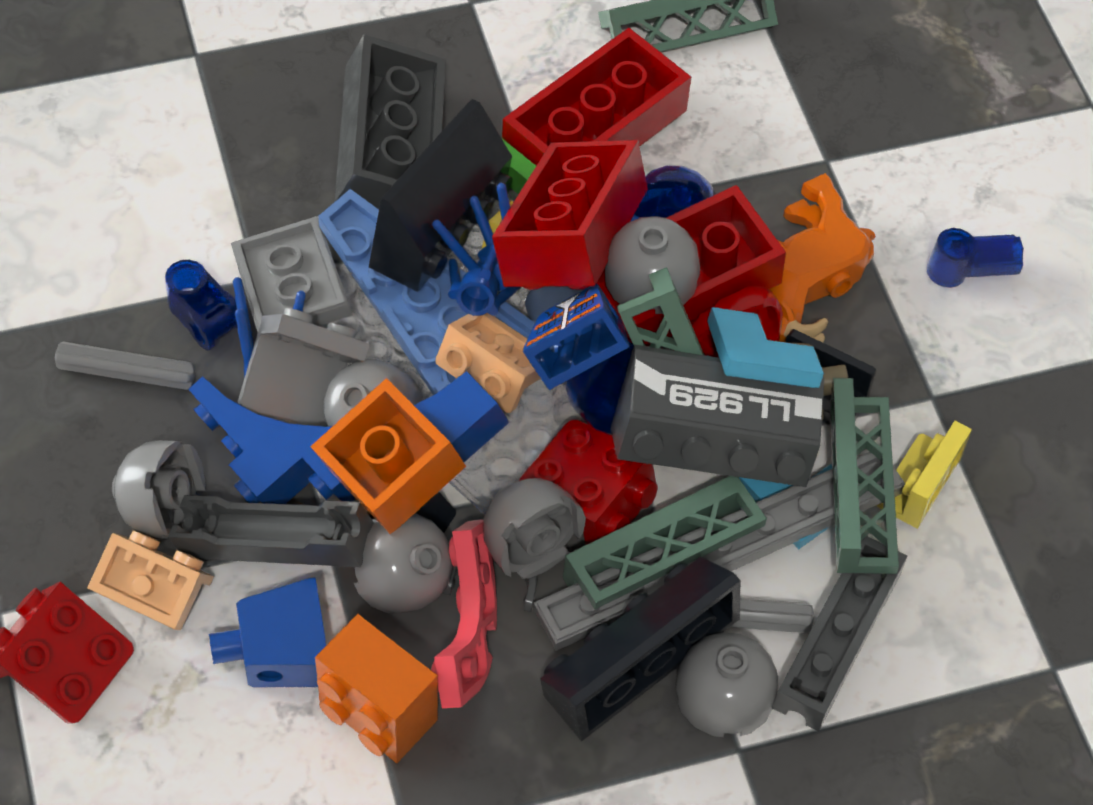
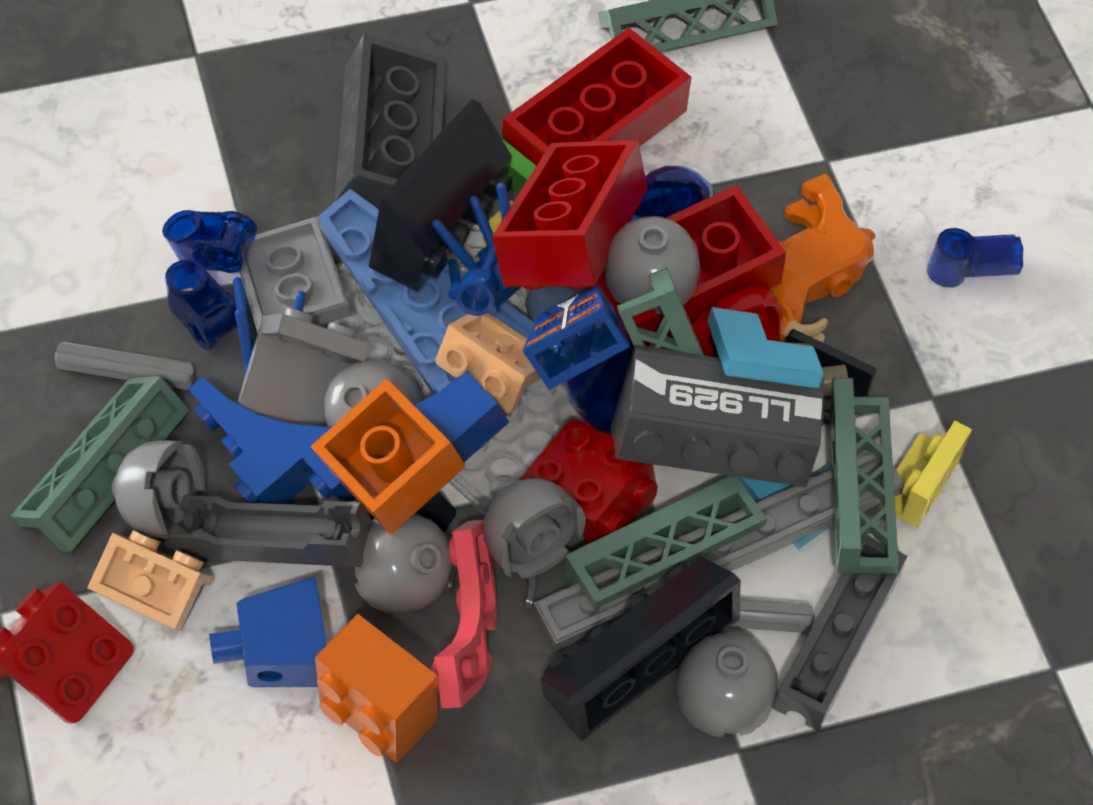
none -> sand green fence [10,376,189,552]
none -> clear blue piece [162,210,258,273]

